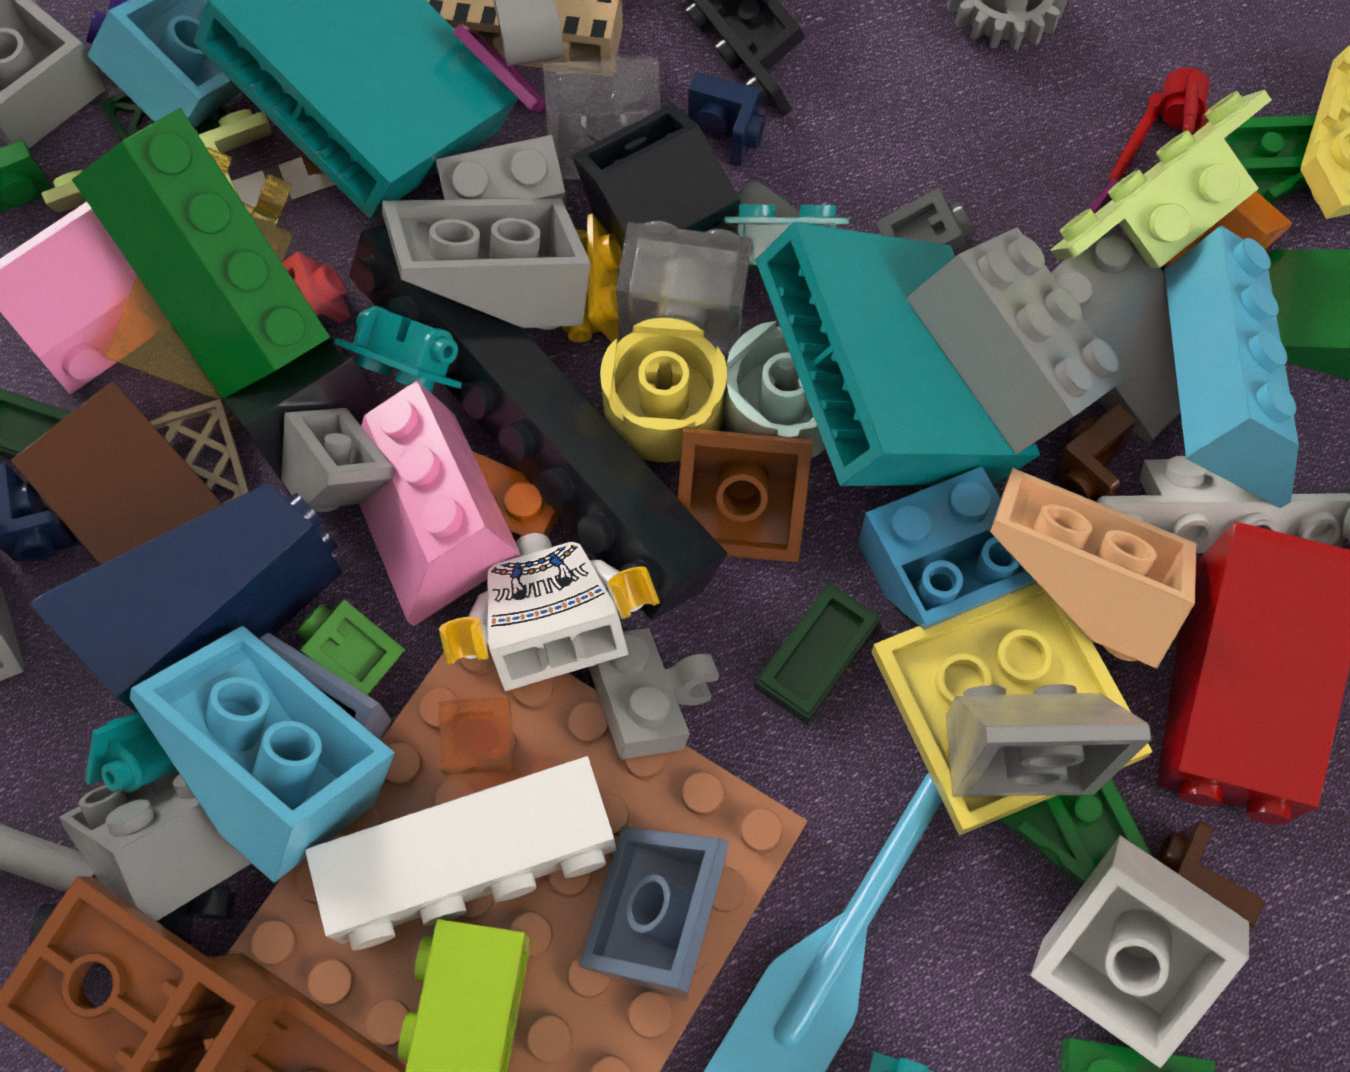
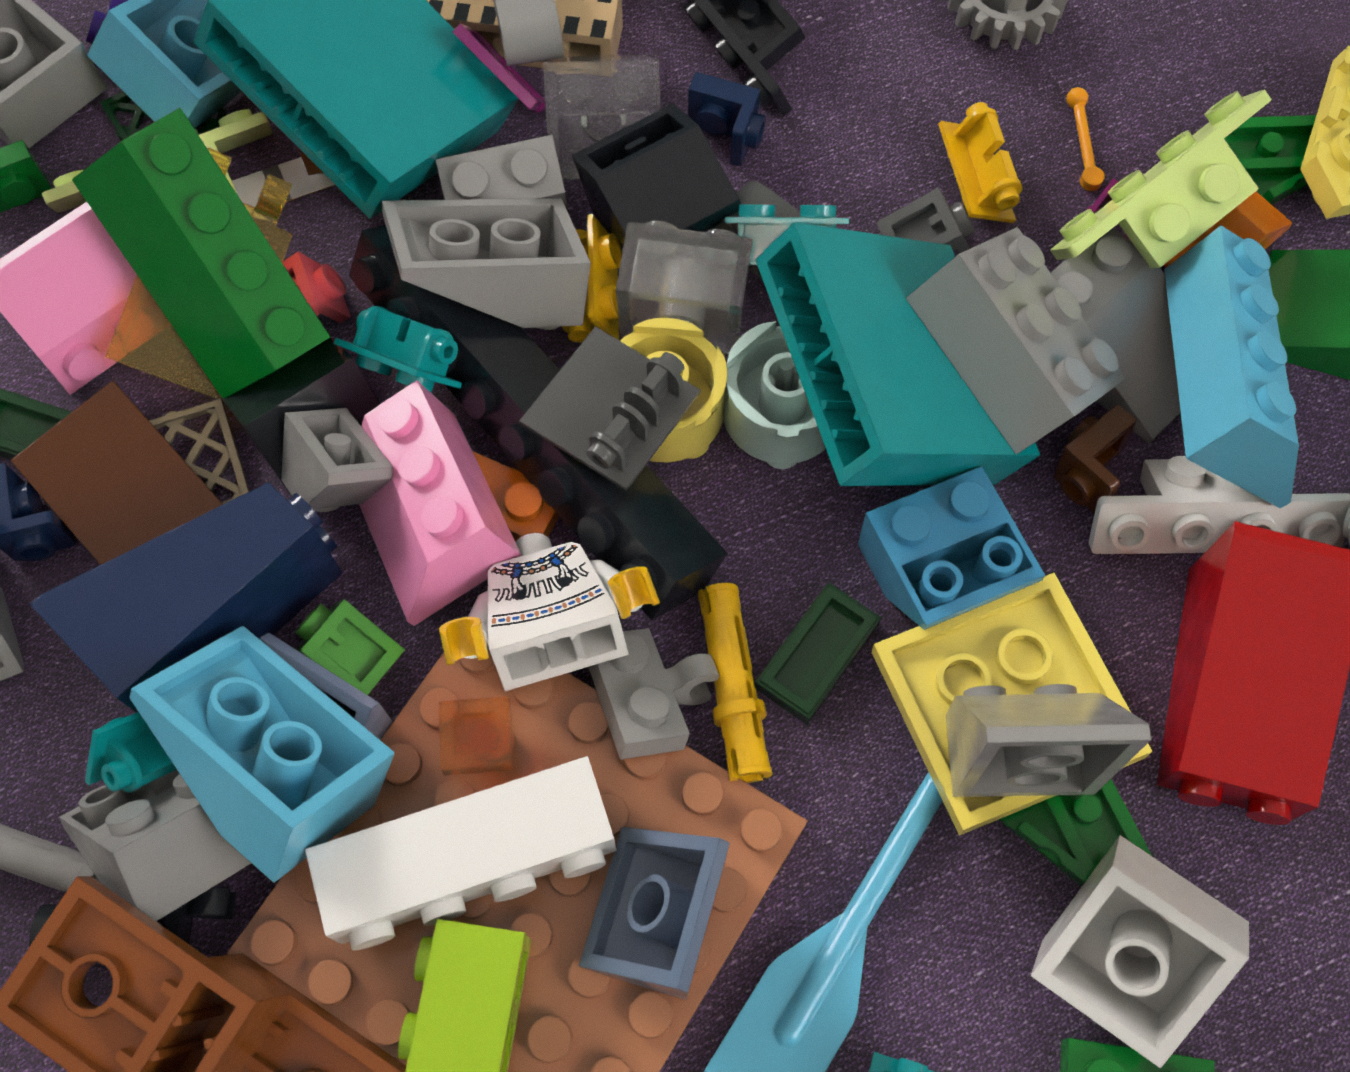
dark orange slope [678,428,813,563] -> none
light nougat slope [990,468,1197,668] -> none
red plant [1109,68,1210,181] -> none
reddish brown bracket [1155,821,1265,928] -> none
none -> dark grey hinge [519,326,701,491]
none -> yellow pin [697,583,773,783]
none -> yellow hinge [938,102,1023,223]
none -> light orange hinge [1066,87,1105,192]

